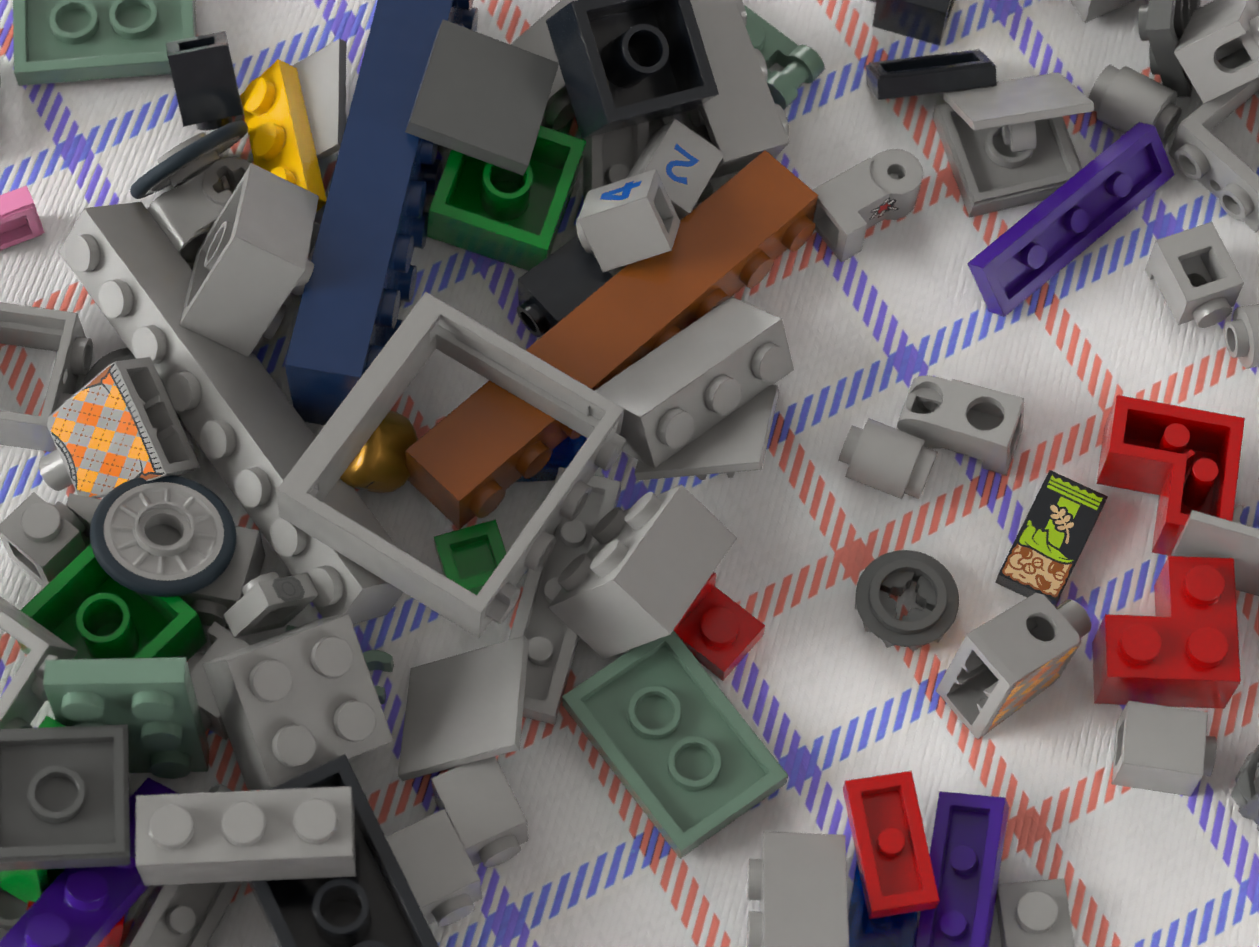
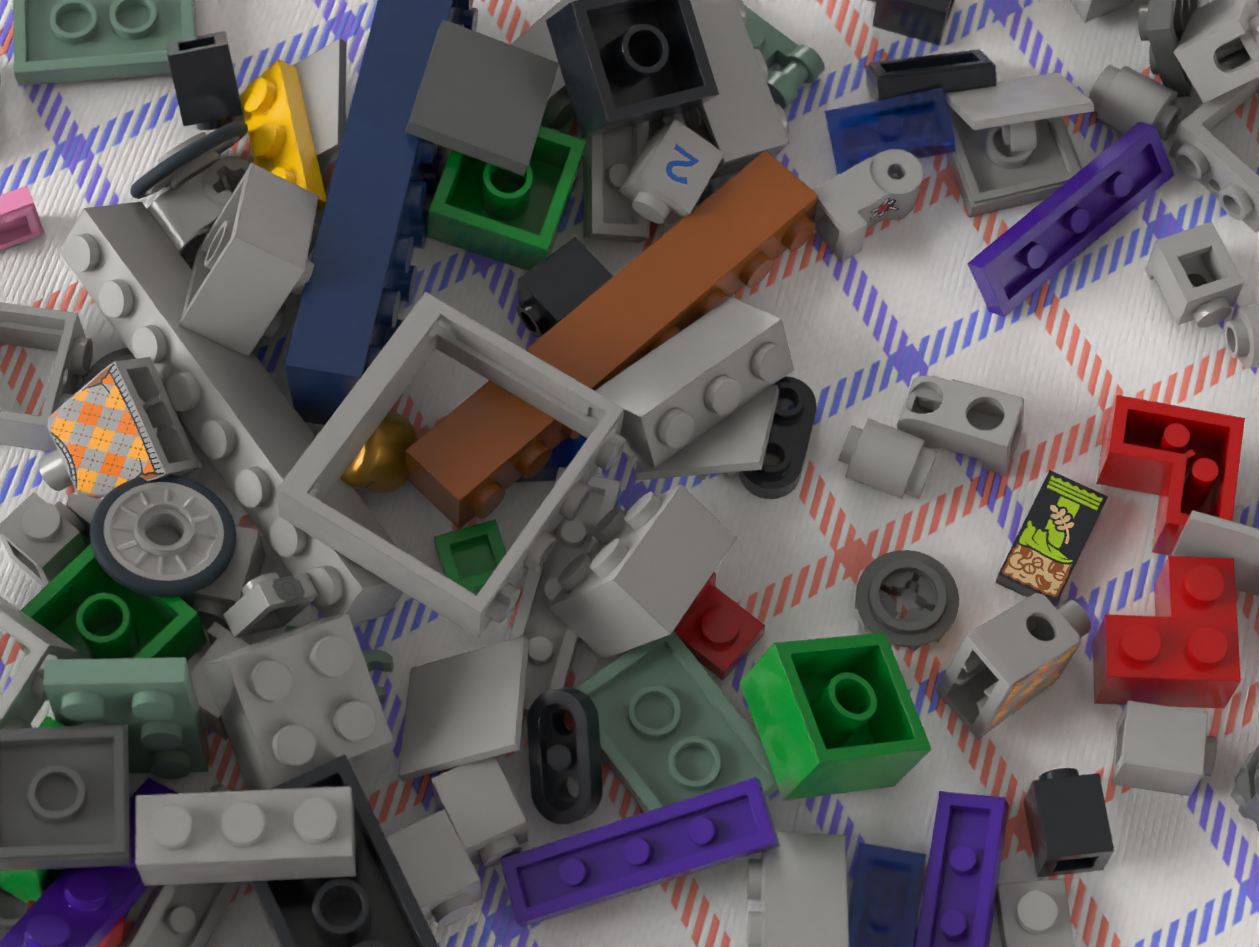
light grey brick [576,169,680,272] -> none
red plate [843,771,939,919] -> none
none -> dark purple plate [500,777,780,927]
none -> black plate [527,687,603,824]
none -> black plate [739,376,817,499]
none -> green brick [739,632,932,801]
none -> clear blue plate [825,88,956,174]
none -> black brick [1023,768,1114,878]

